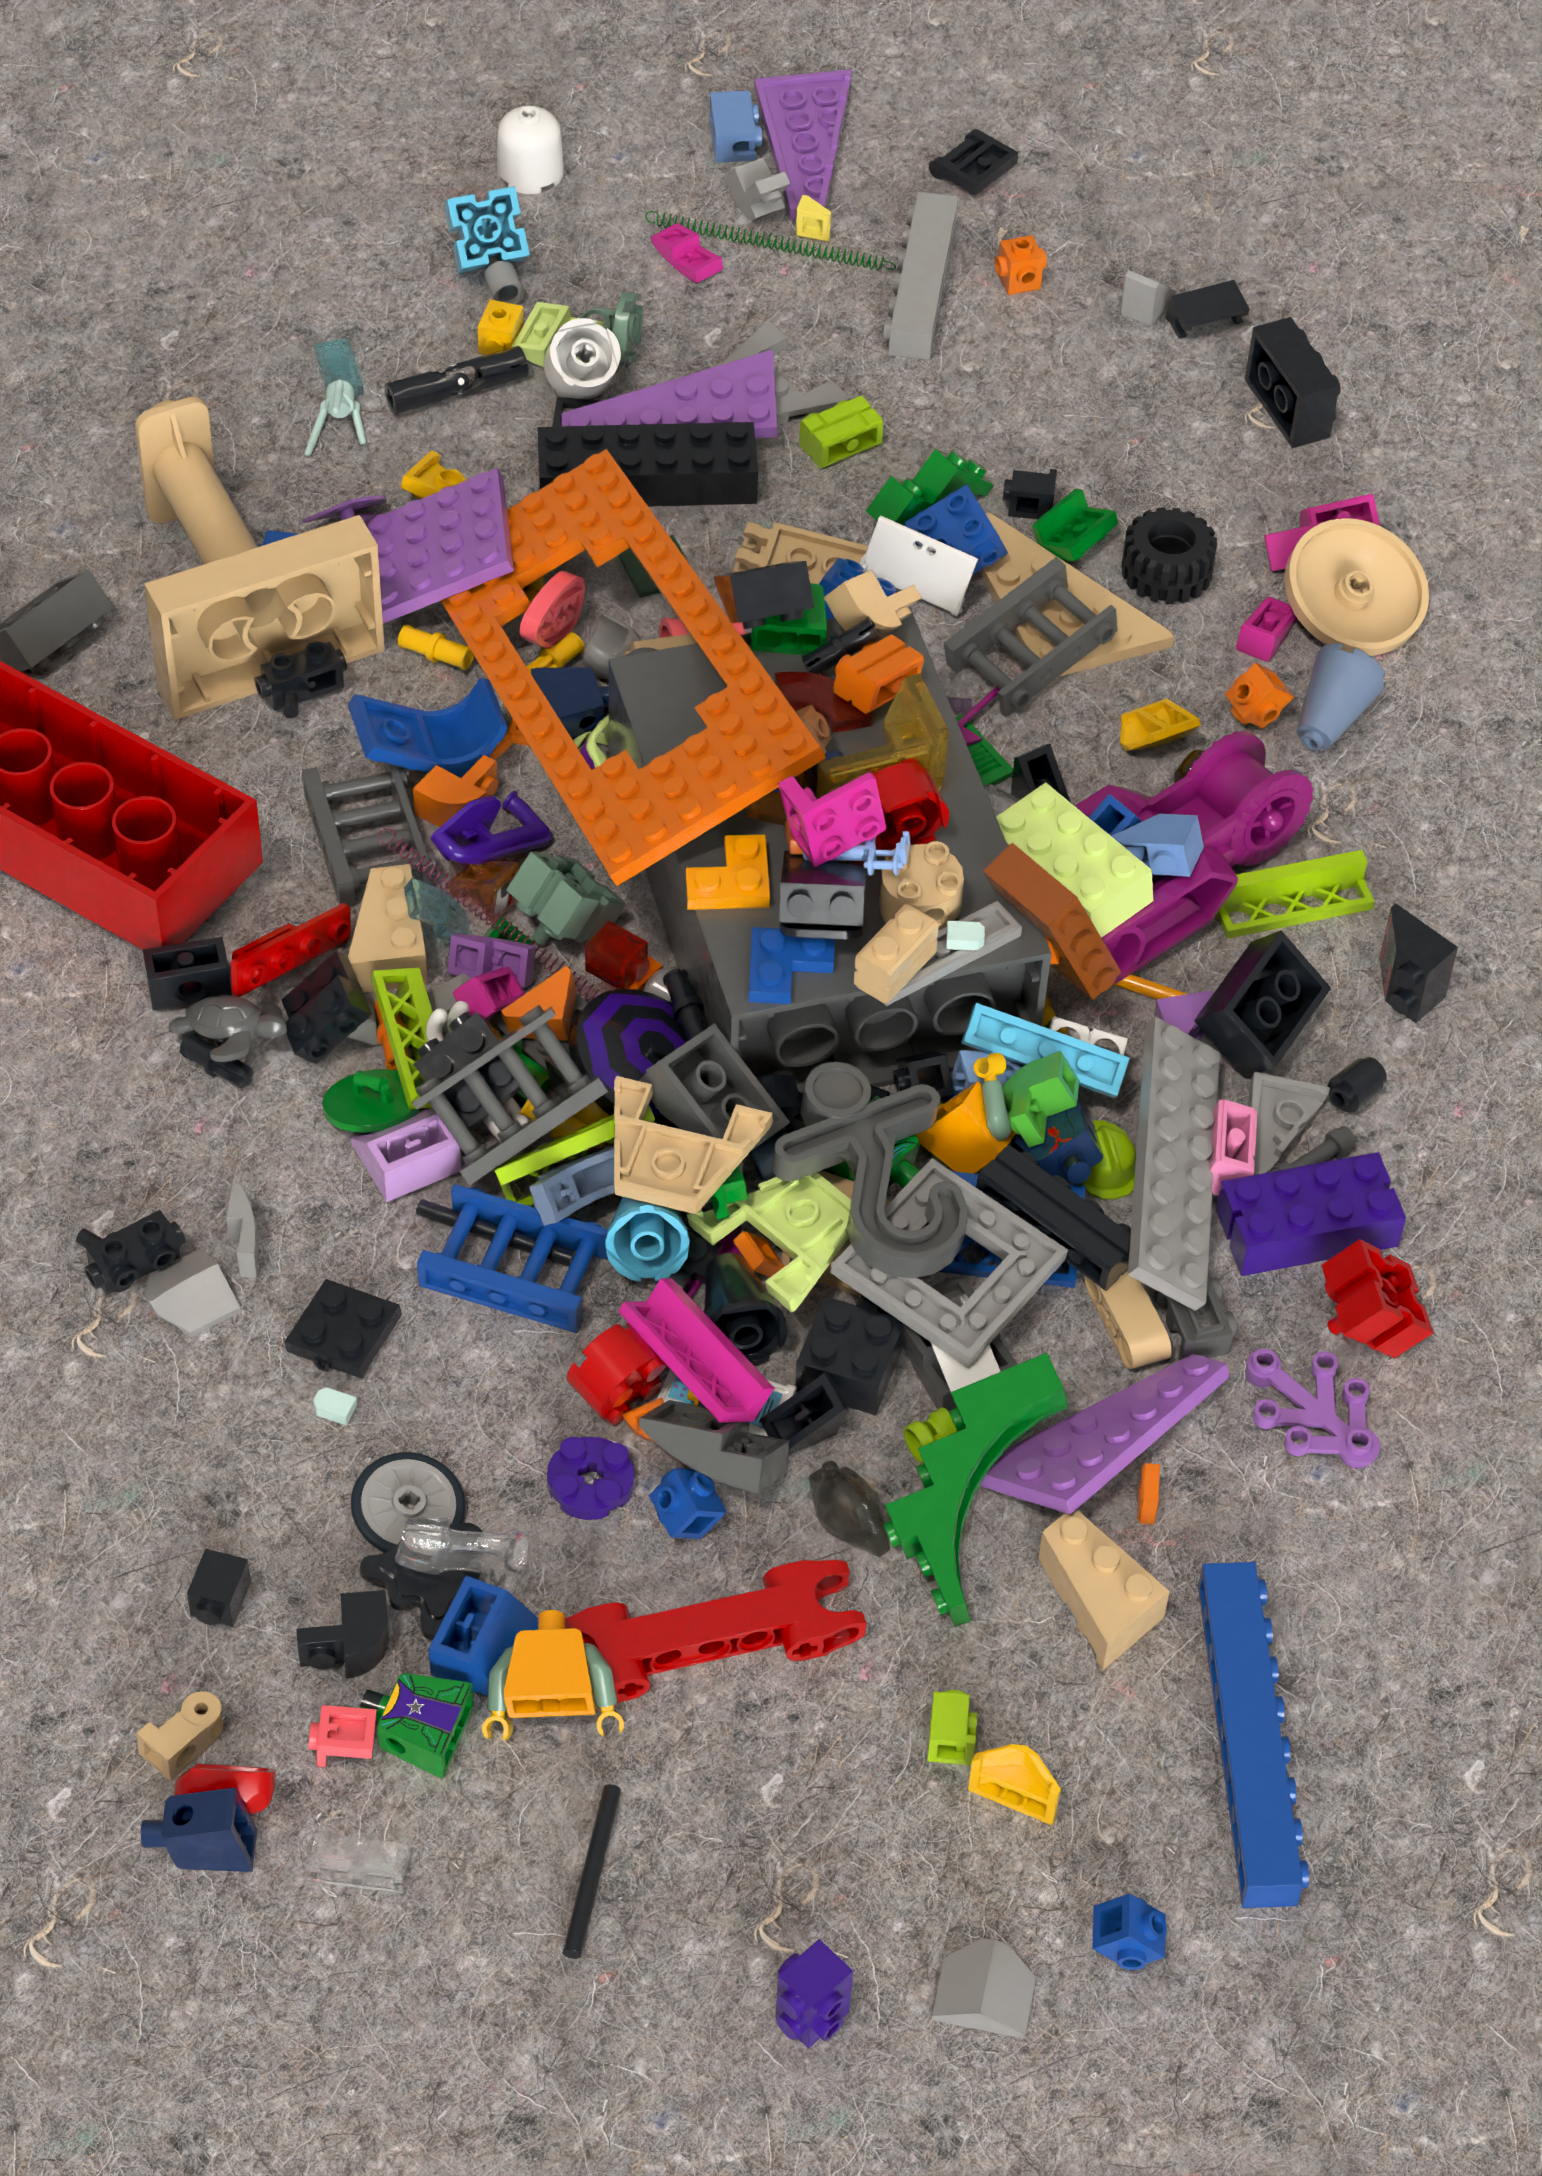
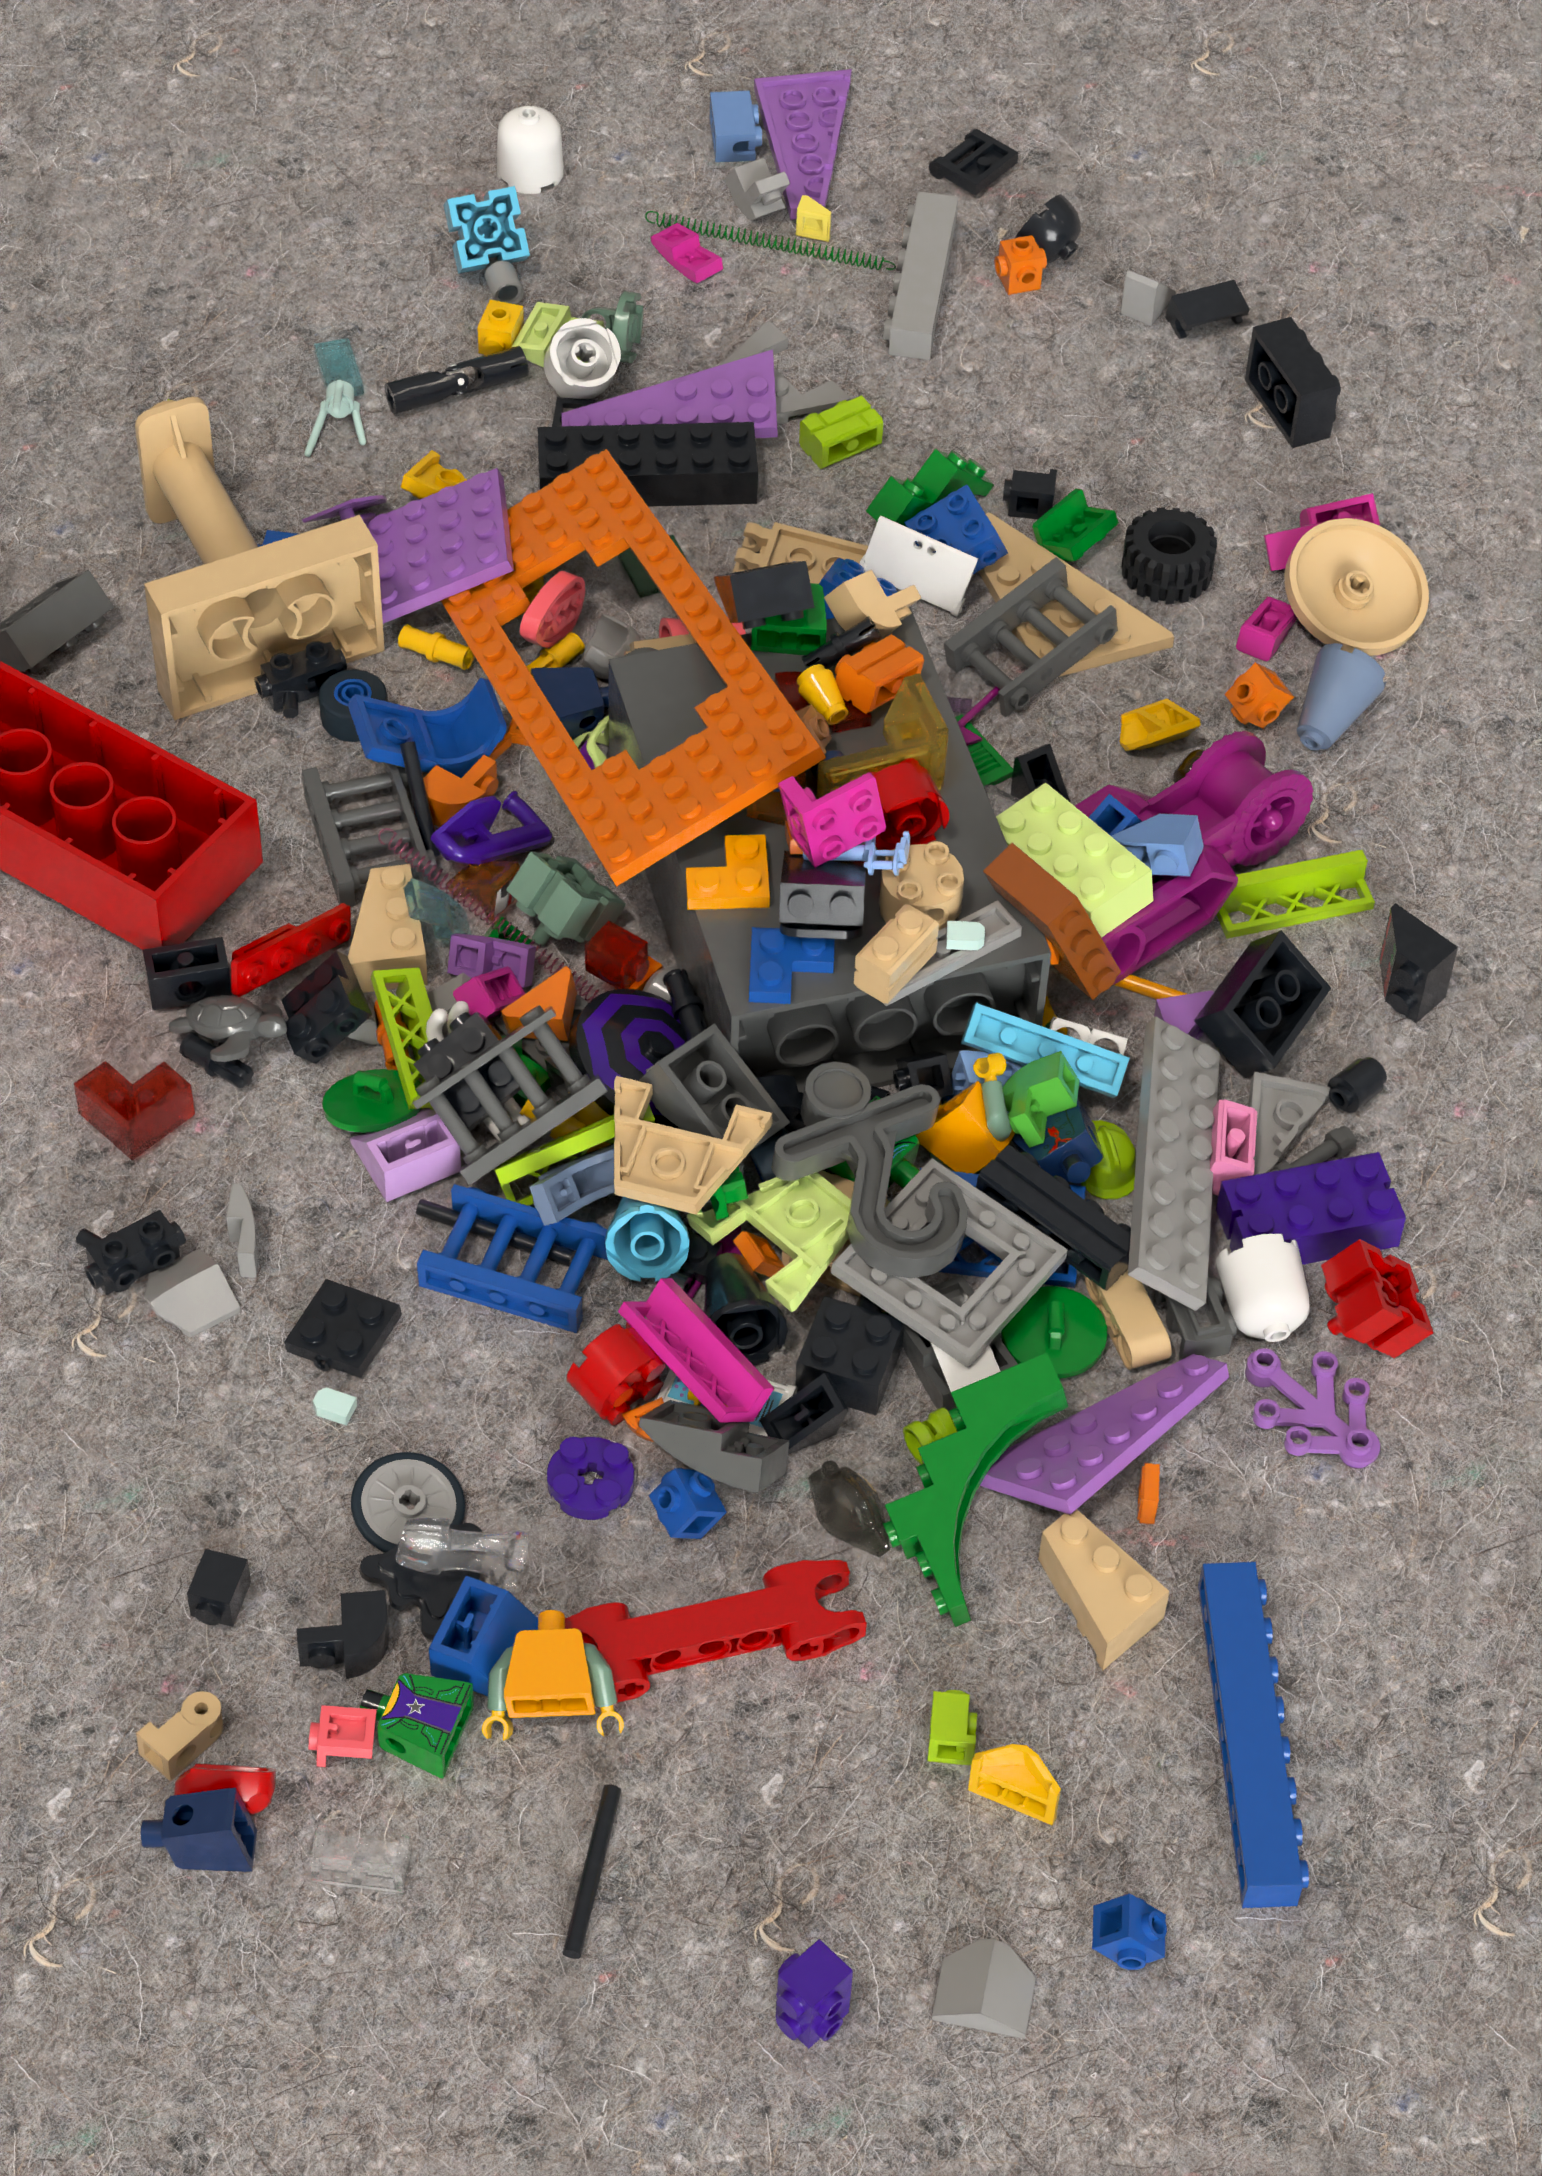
none -> clear red brick [74,1061,195,1160]
none -> black wheel [319,669,388,742]
none -> black bar [400,741,441,857]
none -> yellow cone [797,664,848,725]
none -> green shield [1001,1286,1107,1379]
none -> black cylinder [1015,194,1081,263]
none -> white cylinder [1216,1234,1310,1342]

